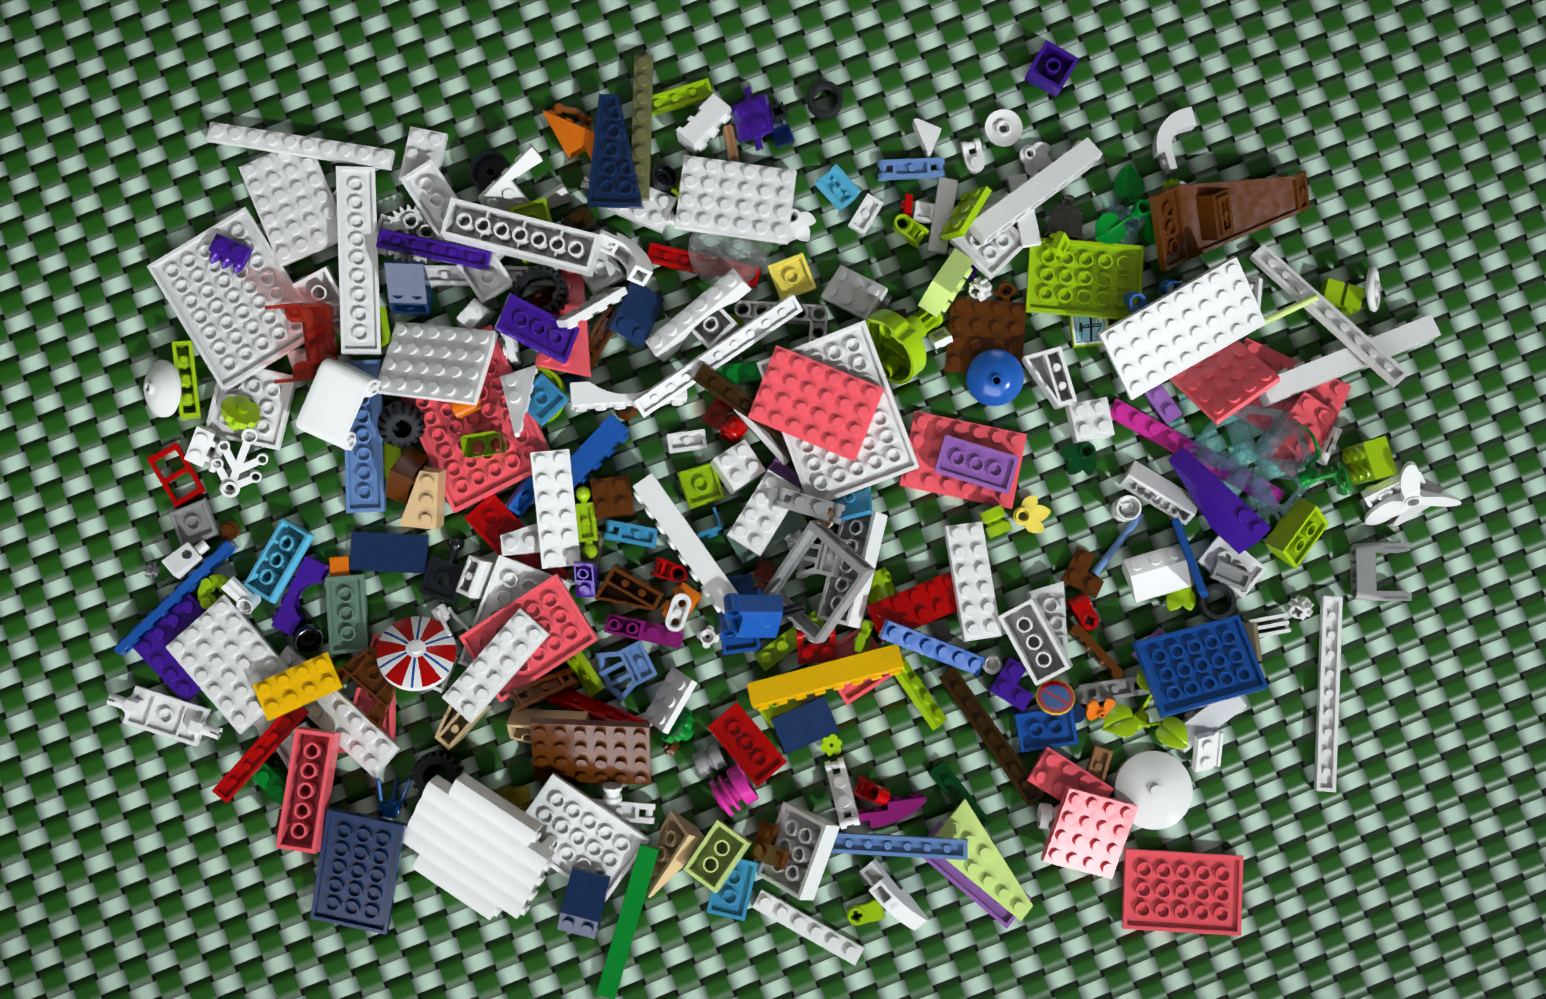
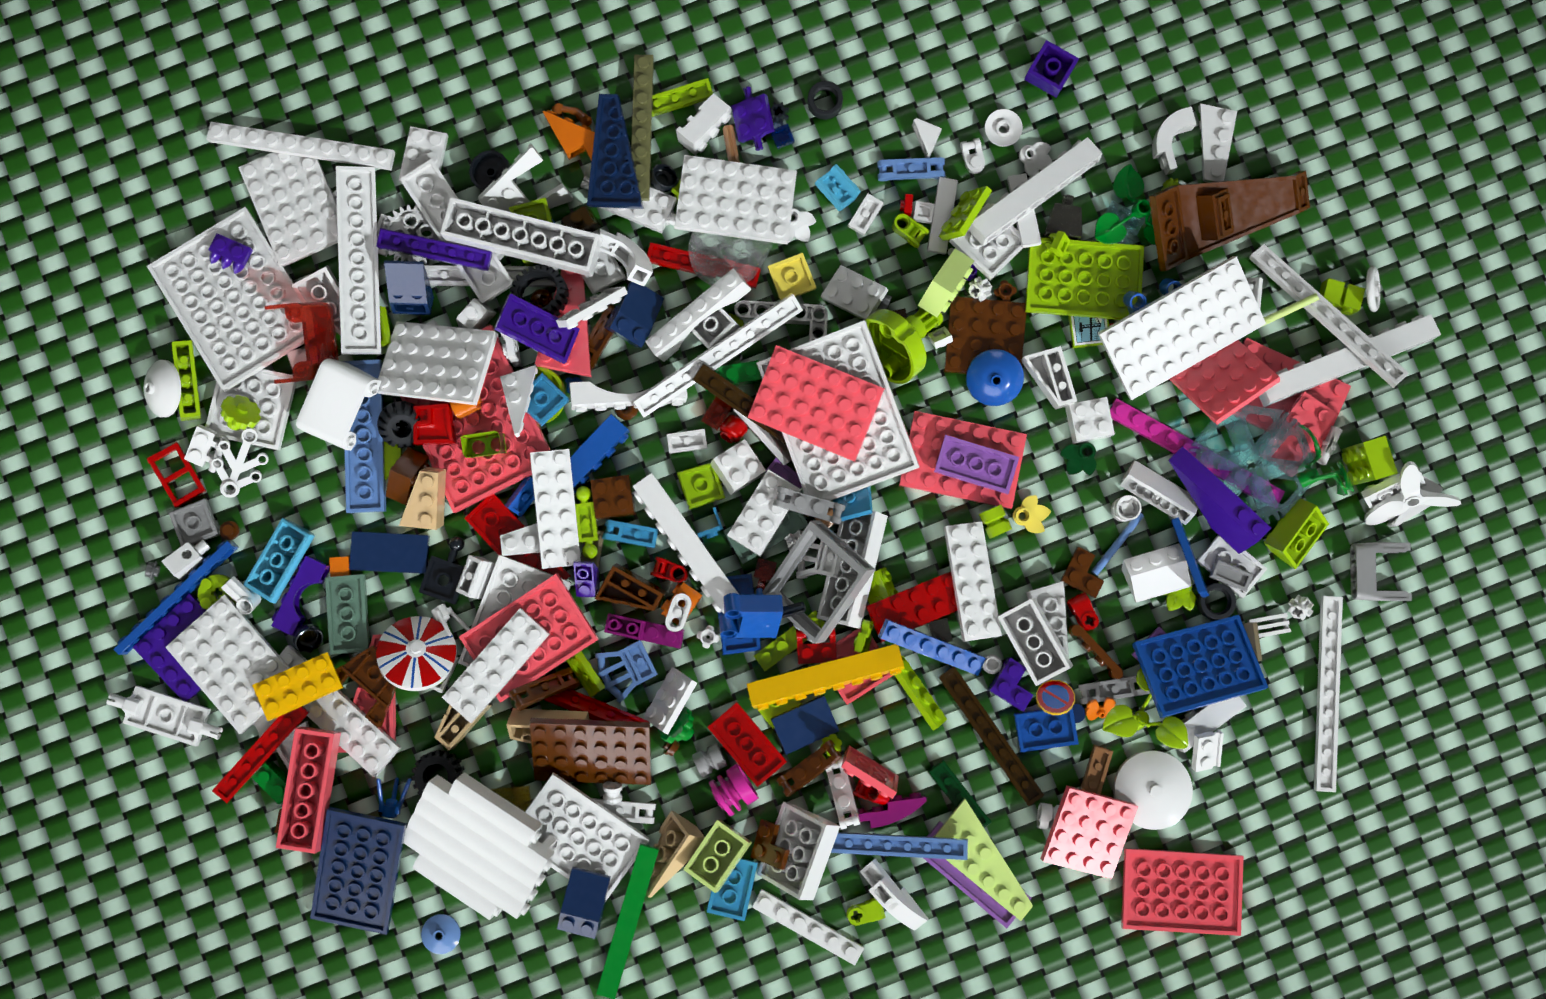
coral plate [1026,746,1114,801] -> none
medium lavender plate [1144,384,1182,425] -> none
none -> red plate [413,403,457,445]
none -> medium blue dish [421,914,461,954]
none -> reddish brown plate [776,740,842,797]
none -> coral plate [841,745,899,799]
none -> white wing [1198,104,1237,183]

